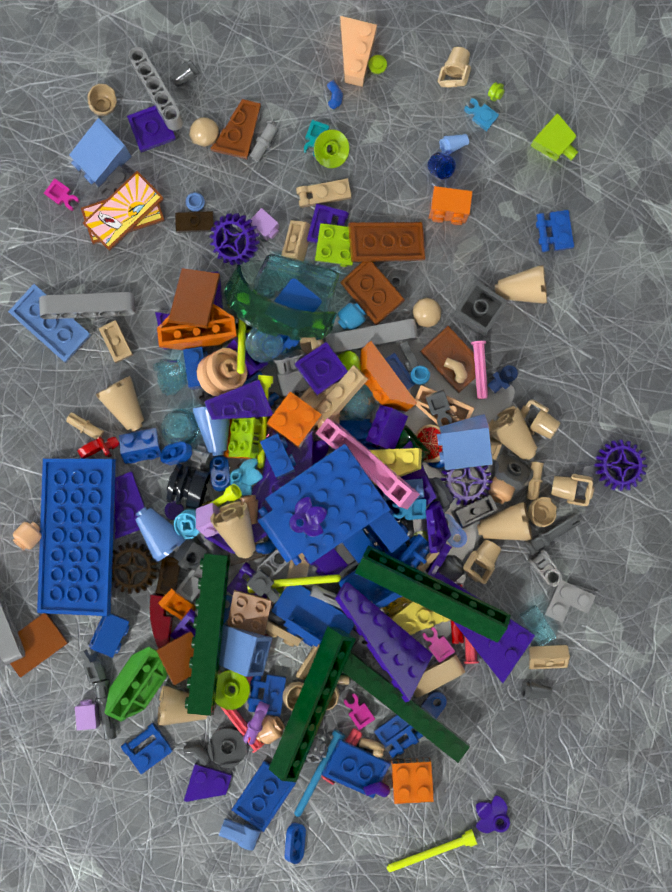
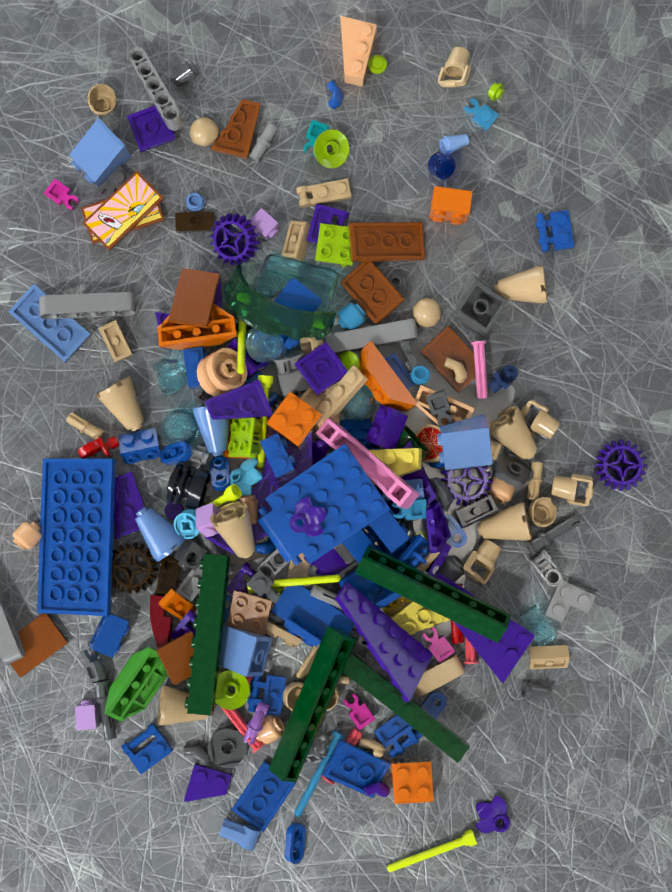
lime torso [530,113,579,161] -> none

